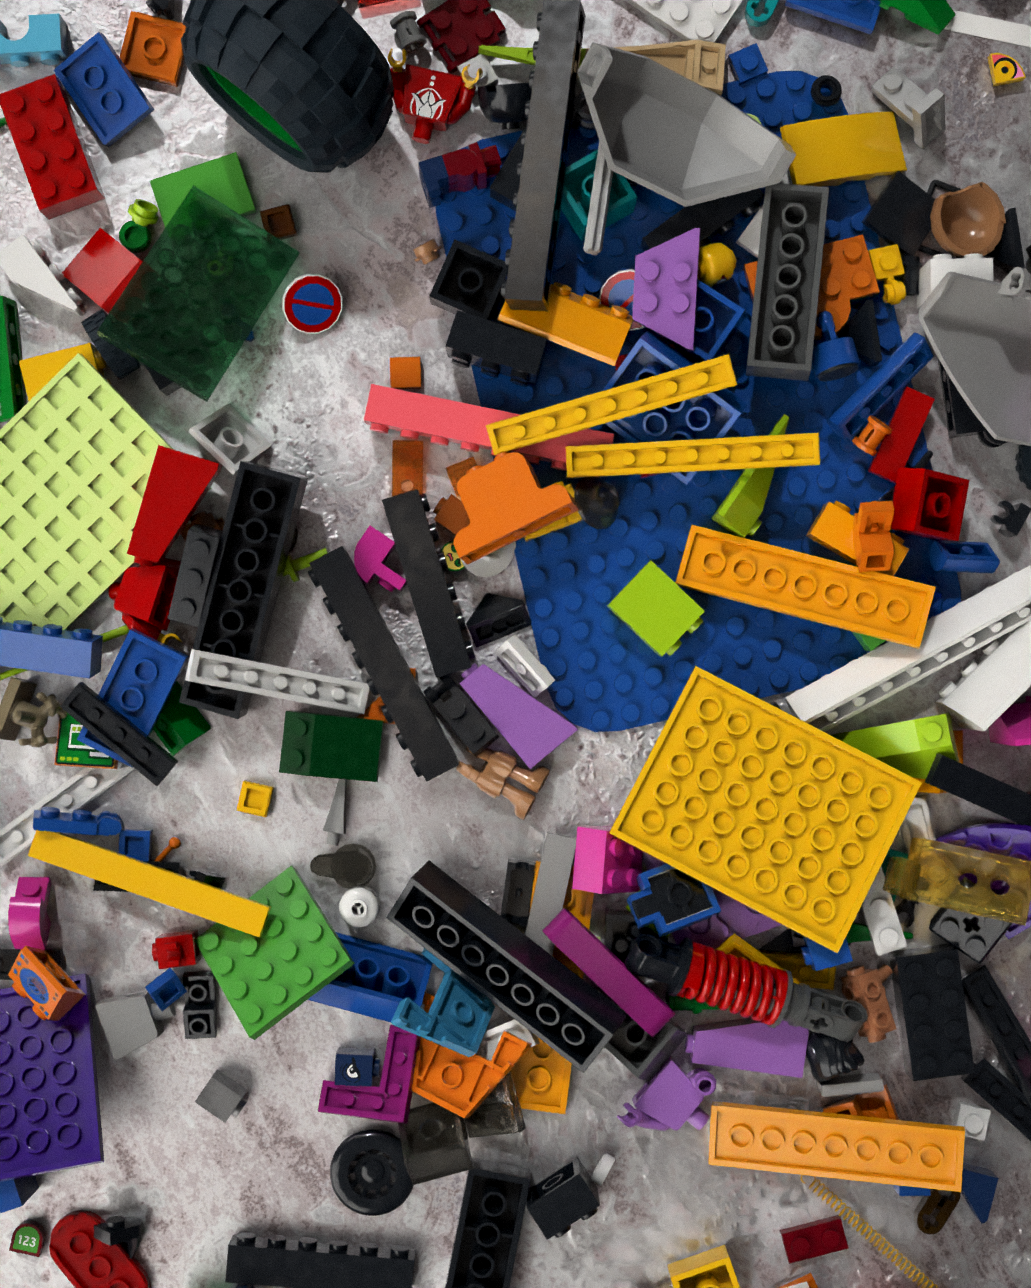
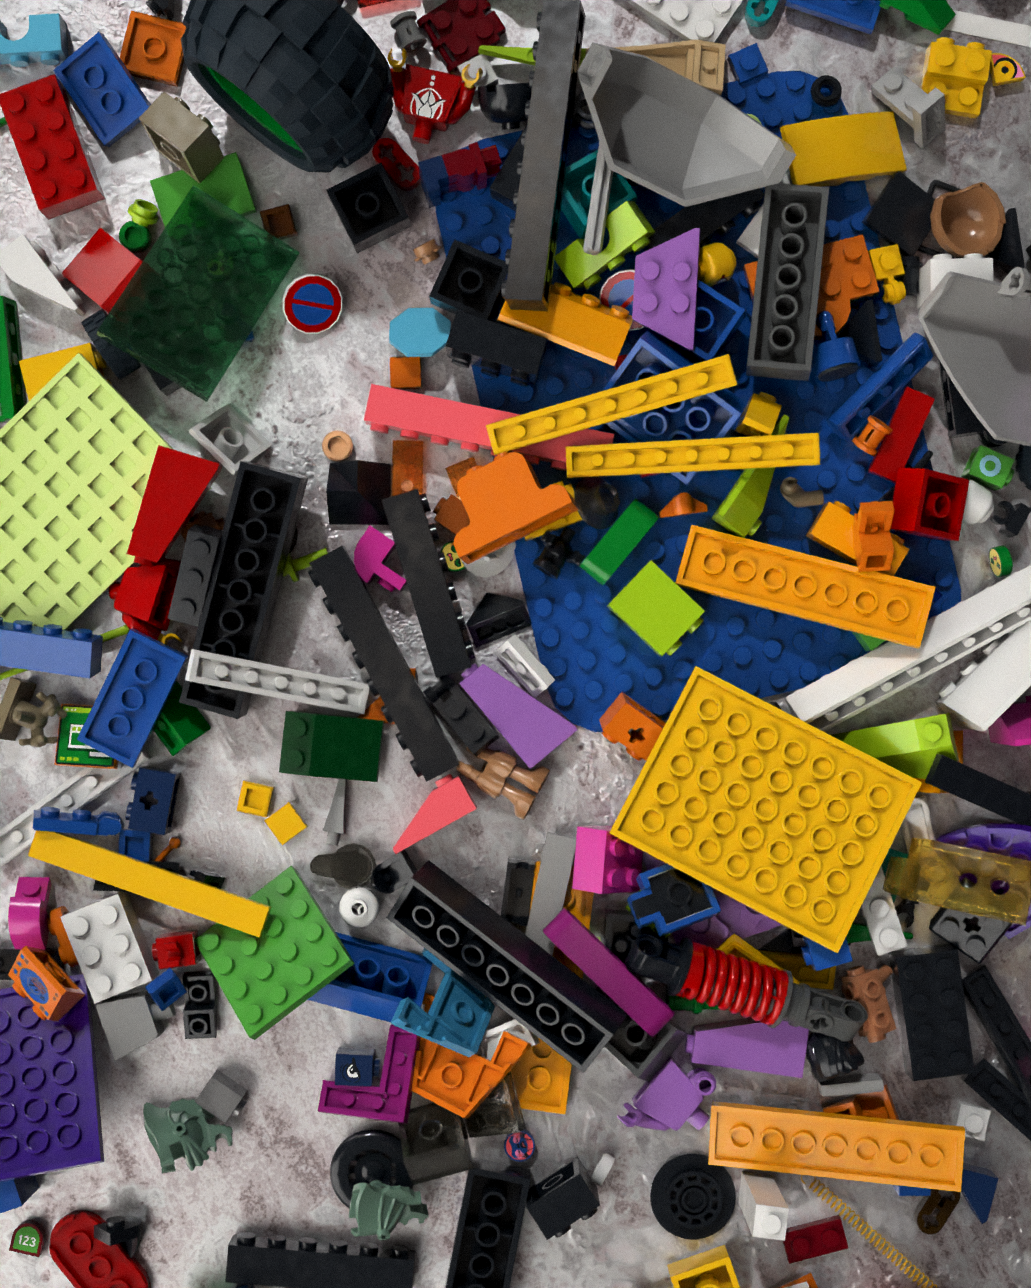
black tile [60,682,179,786] -> none
blue brick [929,540,1000,573] -> none
none -> orange plate [47,906,79,968]
none -> white brick [60,892,159,1004]
none -> dark blue brick [125,766,182,835]
none -> dark tan brick [139,92,224,184]
none -> sand green helmet [143,1098,233,1174]
none -> yellow tile [264,802,308,845]
none -> light nougat tile [322,431,353,462]
none -> black brick [326,163,411,253]
none -> black slope [326,460,391,525]
none -> sand green helmet [349,1180,429,1240]
none -> black plate [371,850,417,894]
none -> red beam [372,138,420,191]
none -> medium azure piece [389,308,451,357]
none -> coral slope [393,773,477,854]
none -> tile [504,1128,535,1162]
none -> black piece [532,526,585,580]
none -> lime arch [554,201,655,289]
none -> green beam [579,498,659,586]
none -> orange brick [599,692,666,761]
none -> black wheel [650,1154,736,1240]
none -> orange piece [659,492,708,518]
none -> yellow slope [735,392,782,437]
none -> white brick [738,1171,789,1241]
none -> dark tan arm [780,477,824,508]
none -> yellow plate [920,37,992,119]
none -> bright green brick [961,445,1014,491]
none -> white head [962,479,994,525]
none -> green tile [989,545,1013,577]

